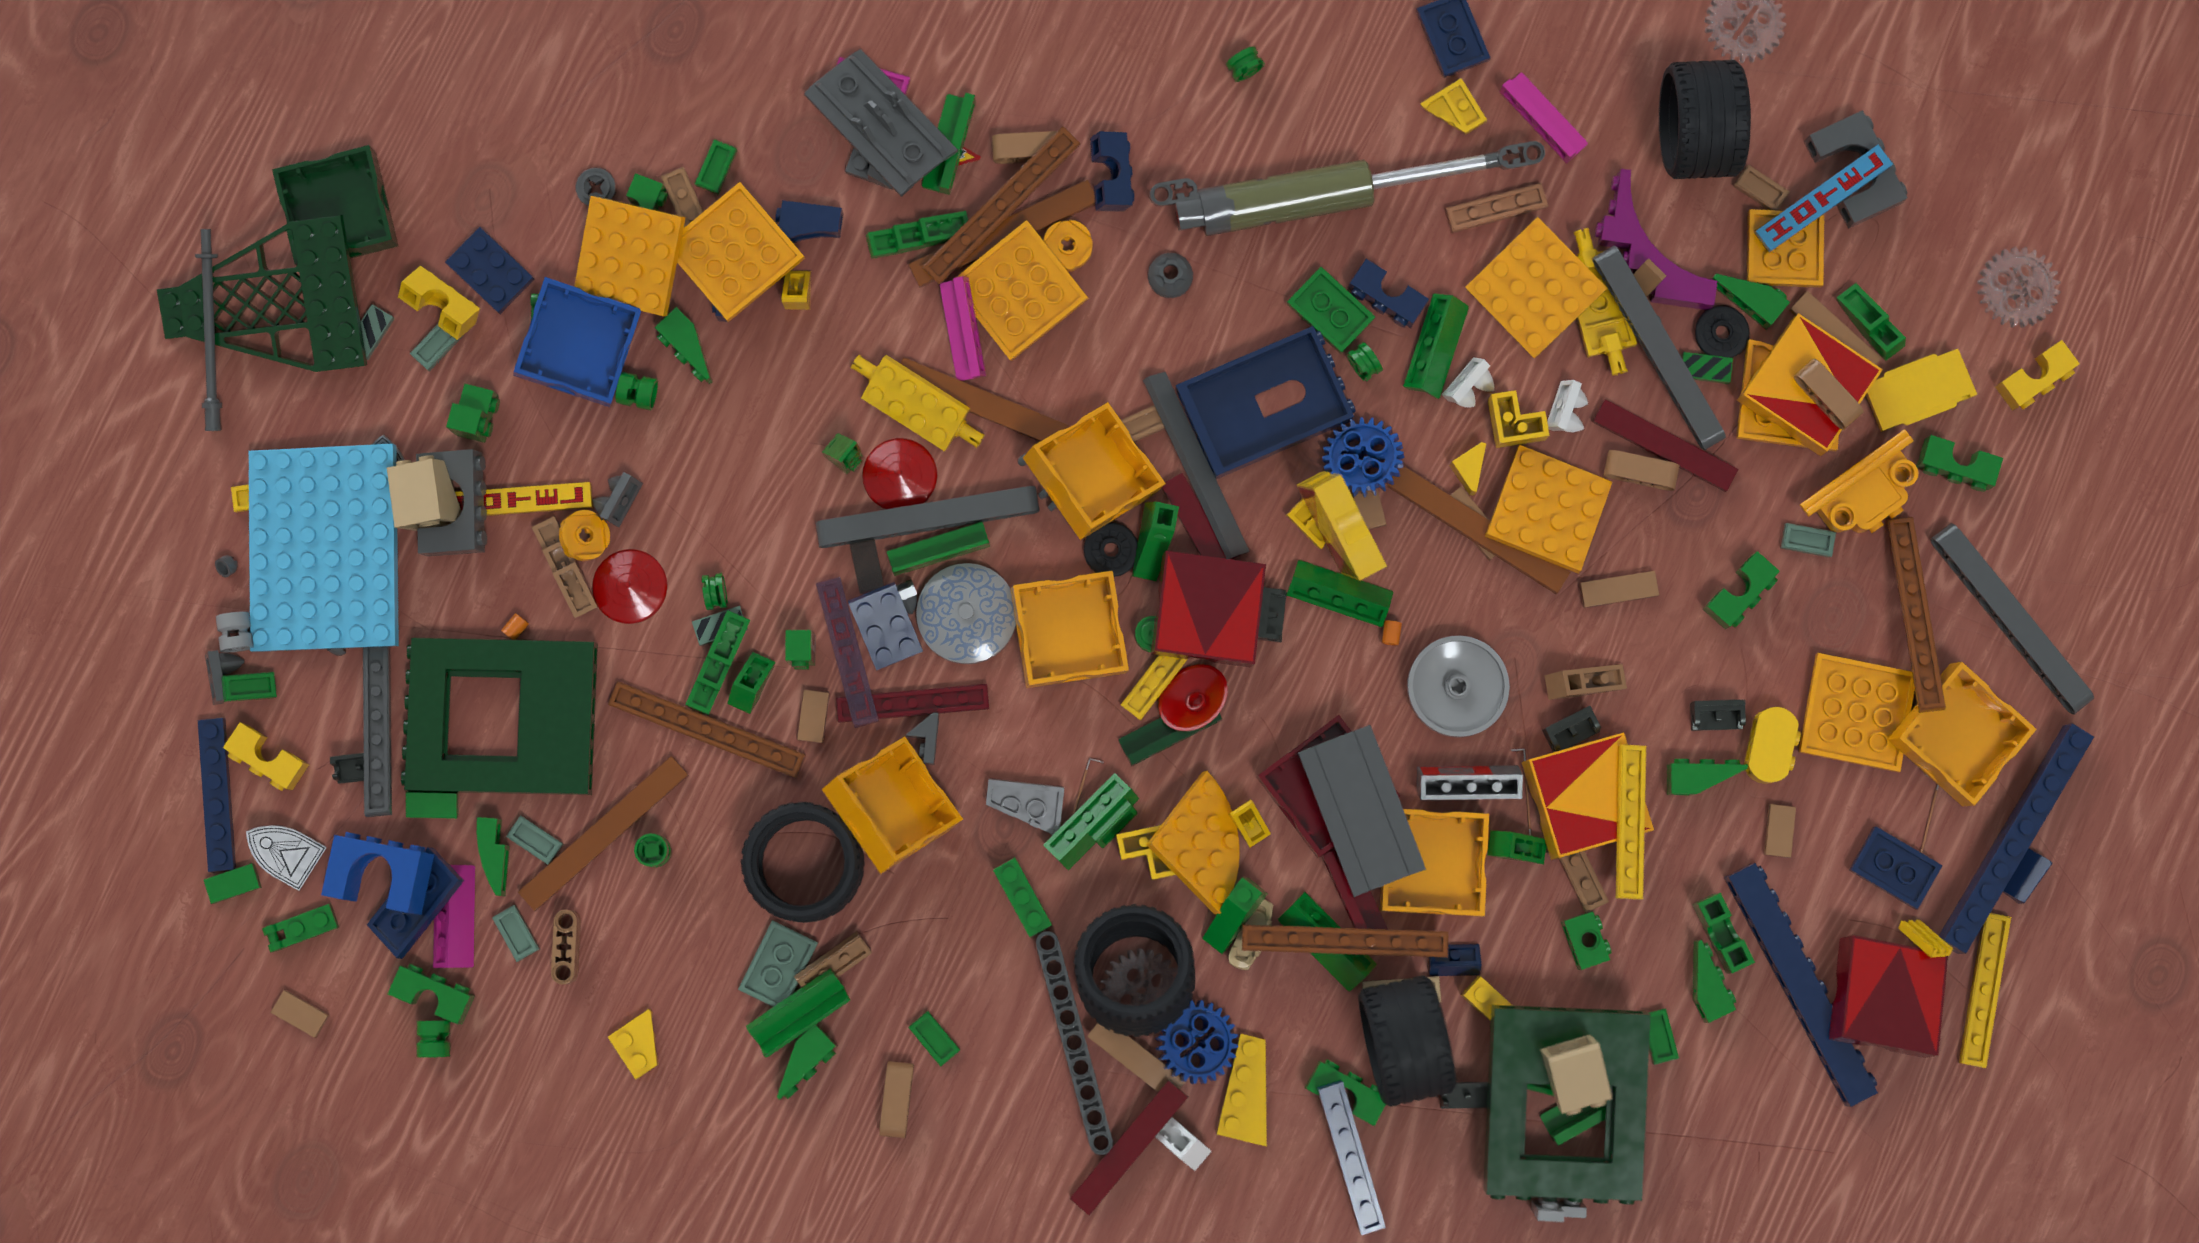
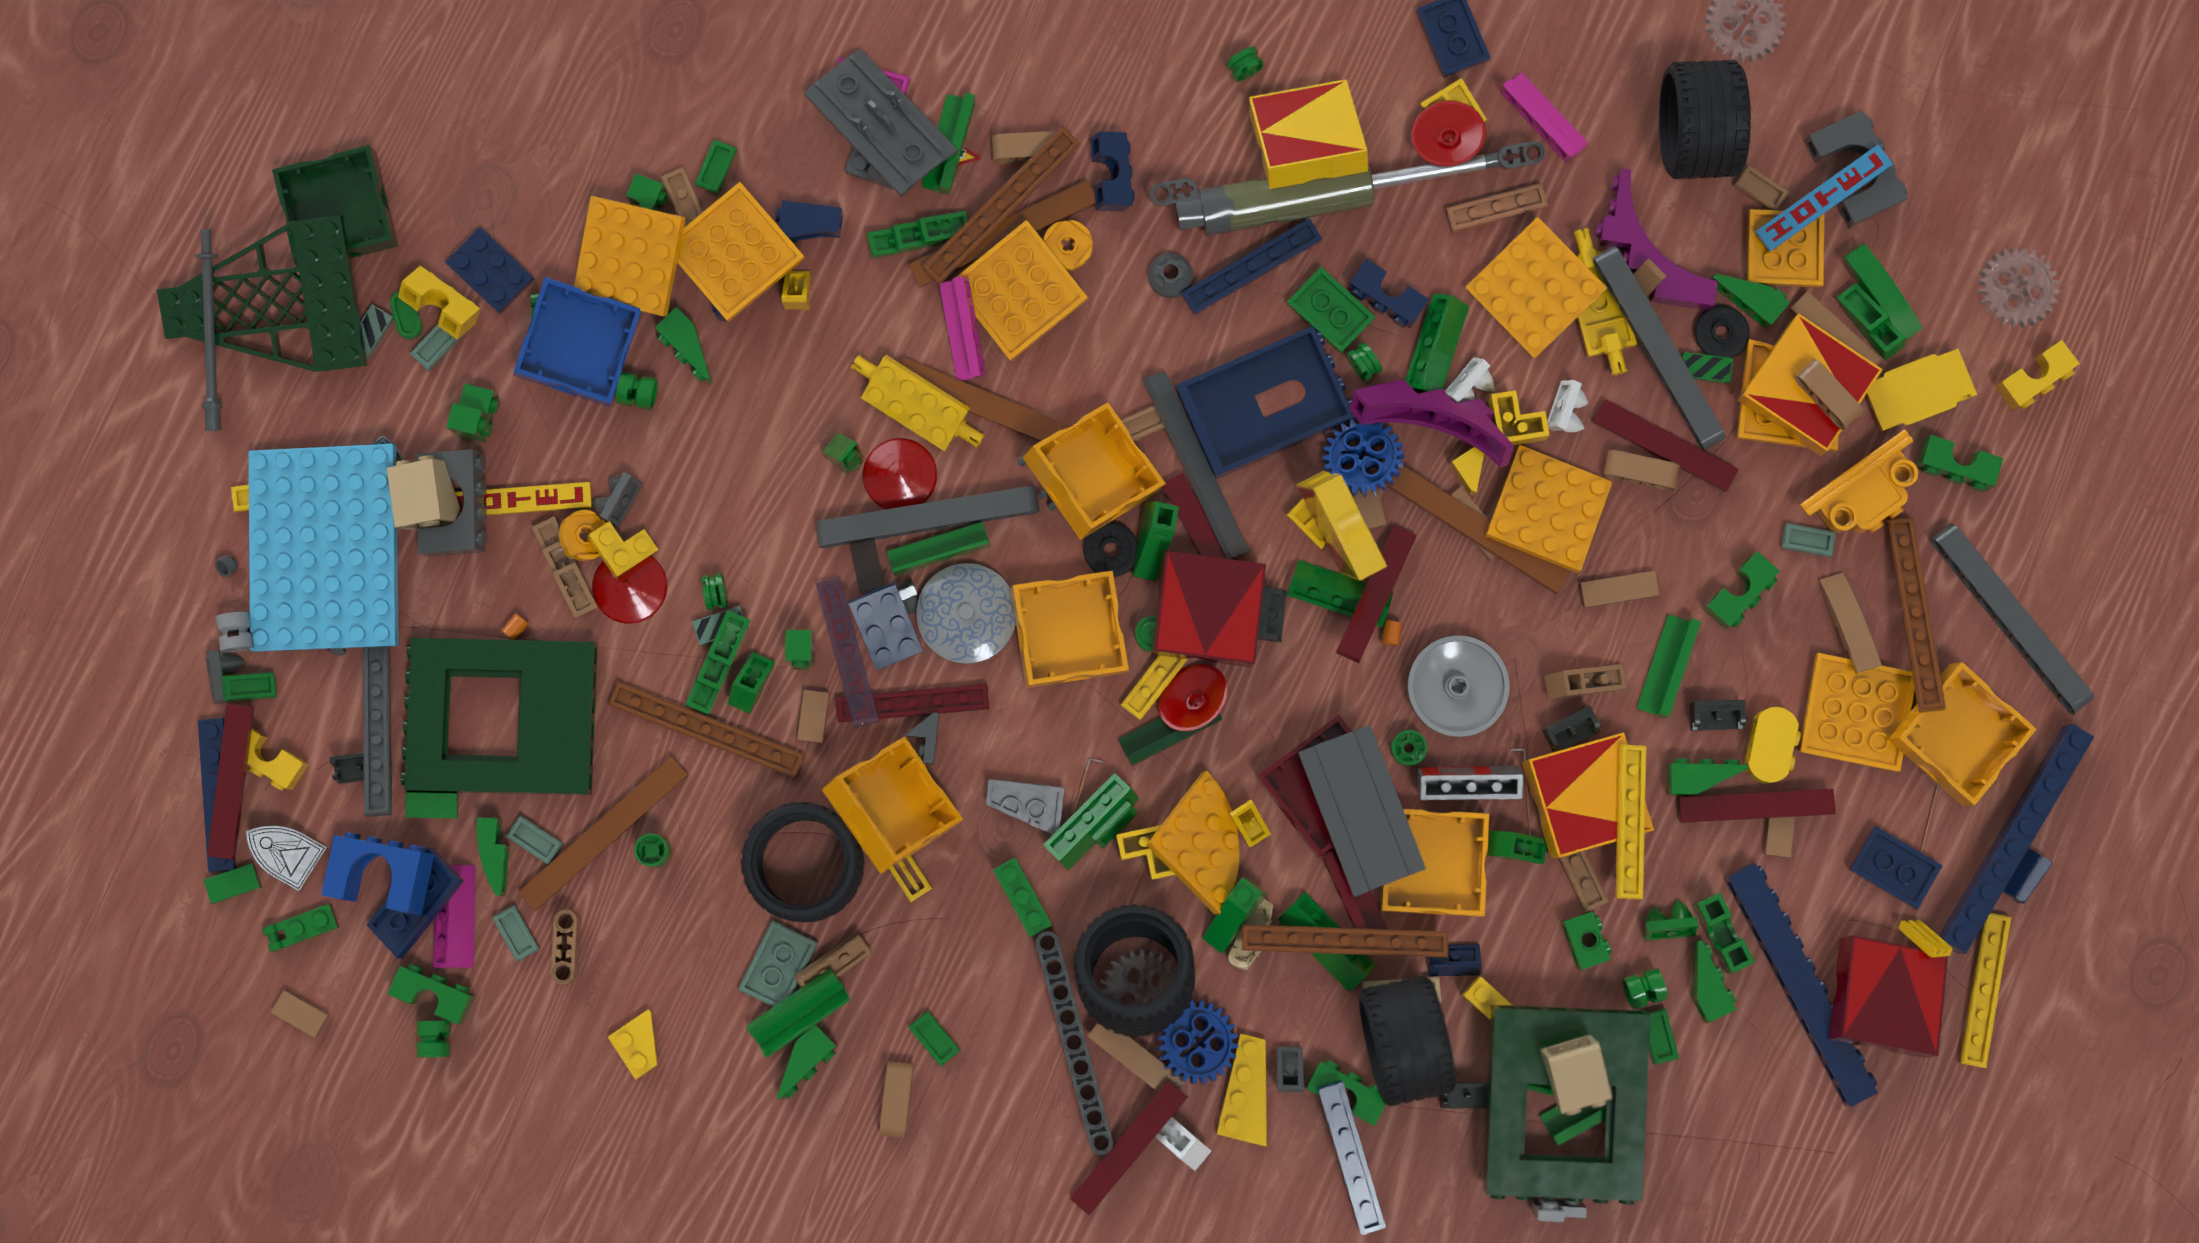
dark grey gear [576,168,616,206] -> none
none -> dark red tile [207,704,255,859]
none -> green tile [390,291,423,340]
none -> yellow plate [587,521,658,578]
none -> yellow tile [889,856,932,902]
none -> dark blue plate [1181,218,1322,315]
none -> yellow tile [1249,79,1368,190]
none -> dark grey slope [1276,1047,1304,1093]
none -> dark red tile [1336,525,1417,663]
none -> magenta arch [1349,379,1514,467]
none -> green wheel [1390,730,1427,766]
none -> red hat [1411,101,1486,166]
none -> green wheel [1622,968,1668,1010]
none -> green panel [1637,615,1701,719]
none -> green tile [1643,900,1699,941]
none -> dark red tile [1679,789,1836,823]
none -> medium nougat slope [1819,572,1882,674]
none -> green slope [1843,243,1923,340]

